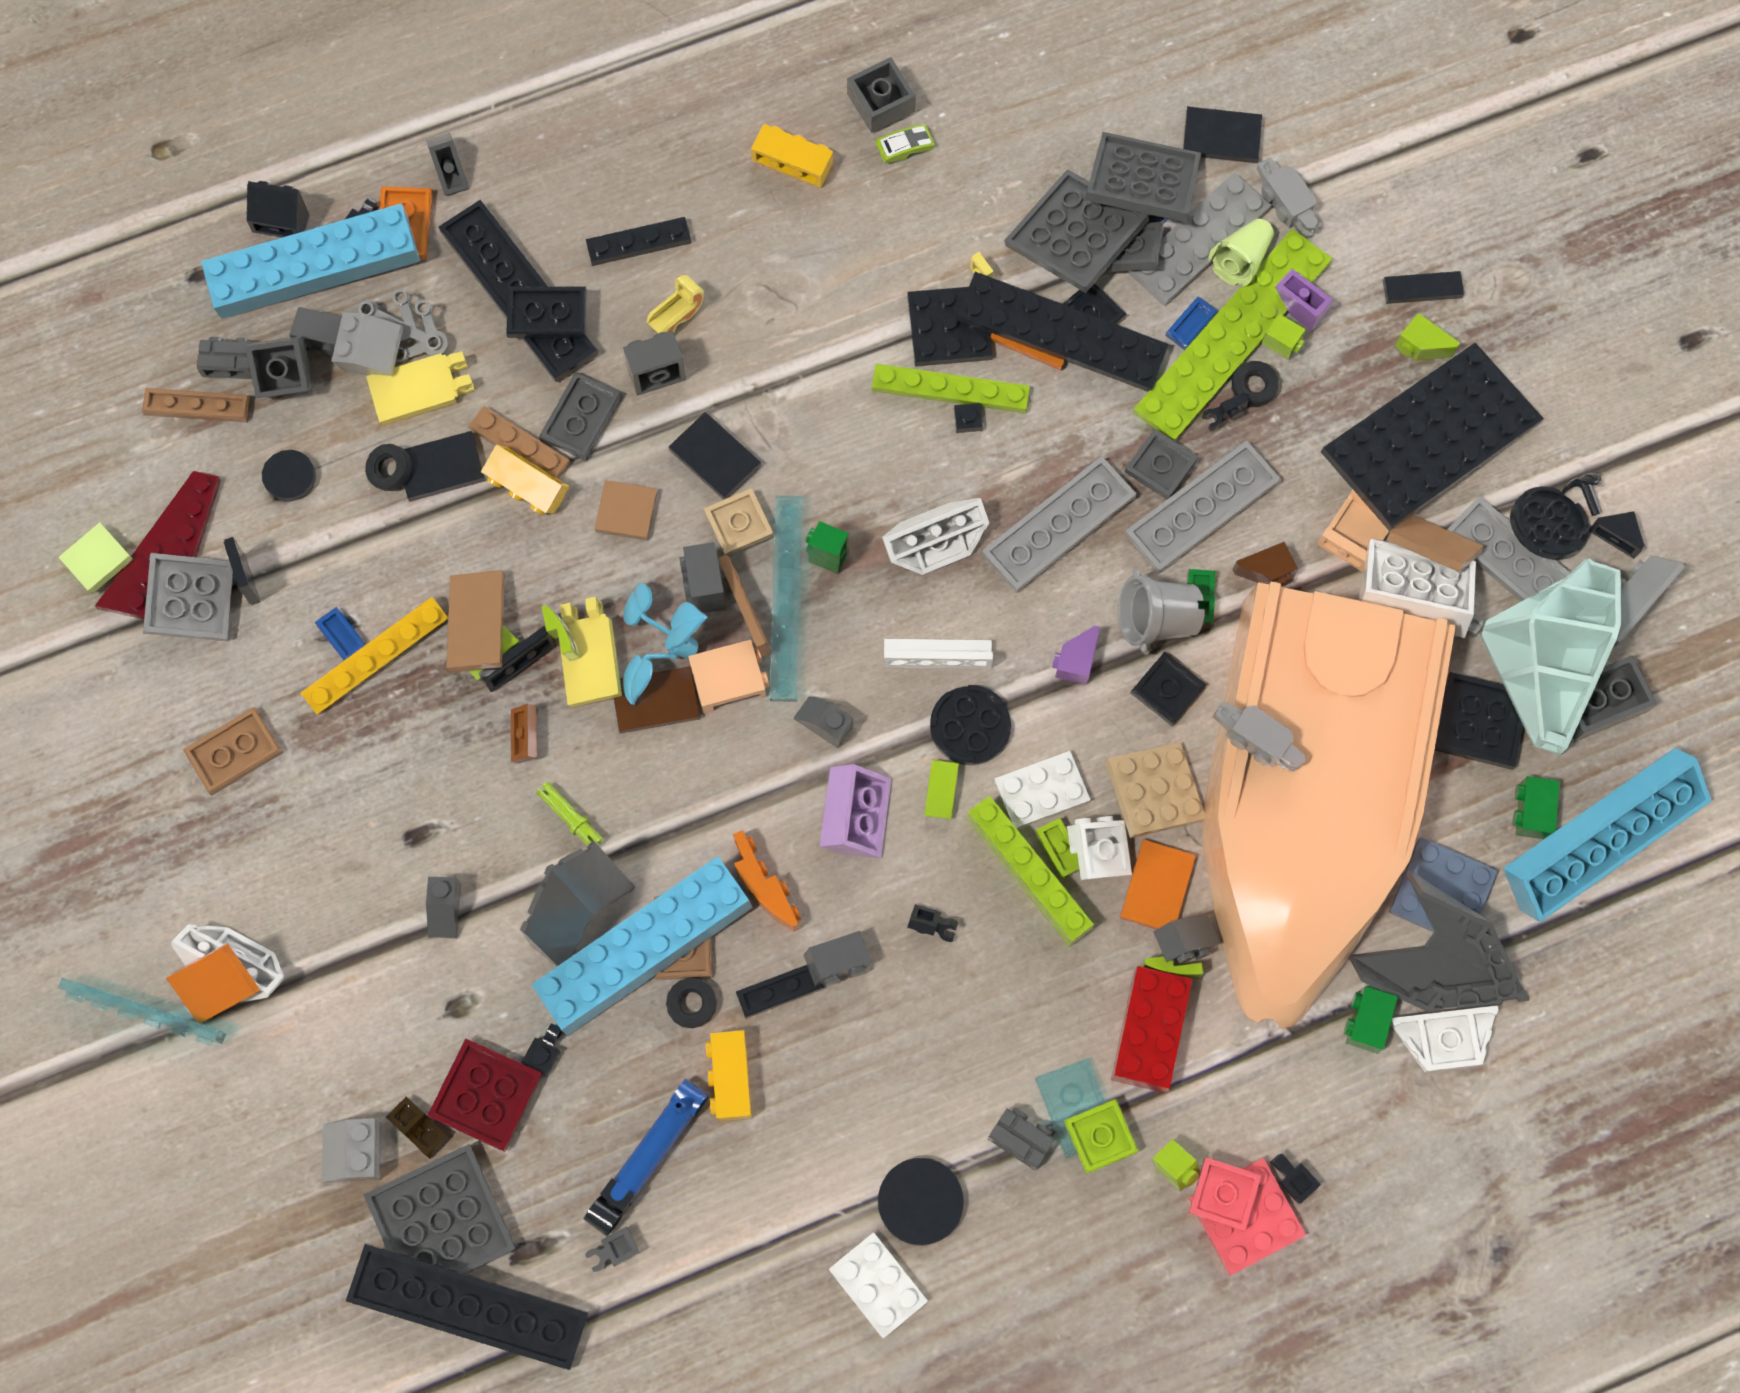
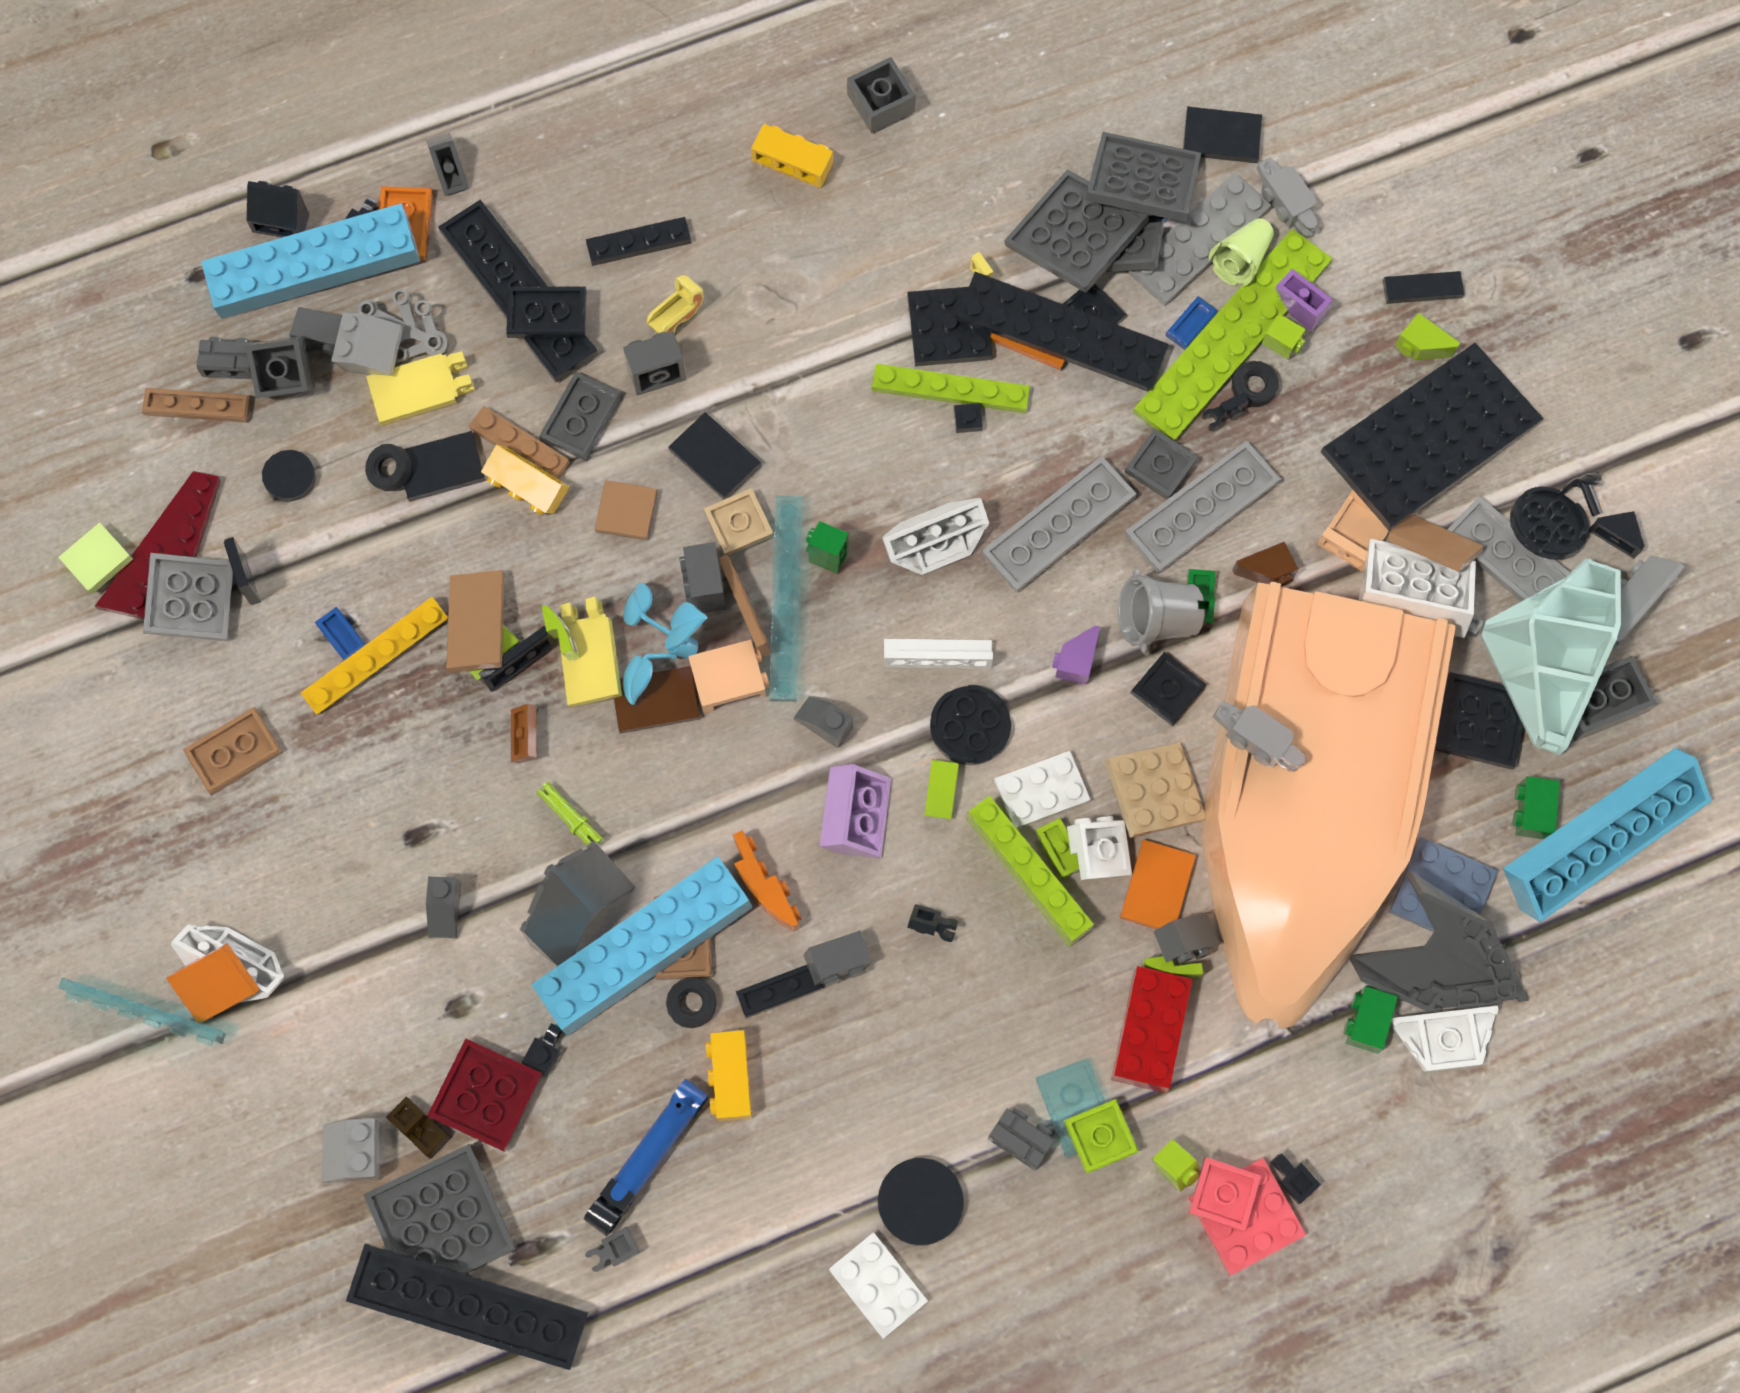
slope [875,124,935,163] -> none

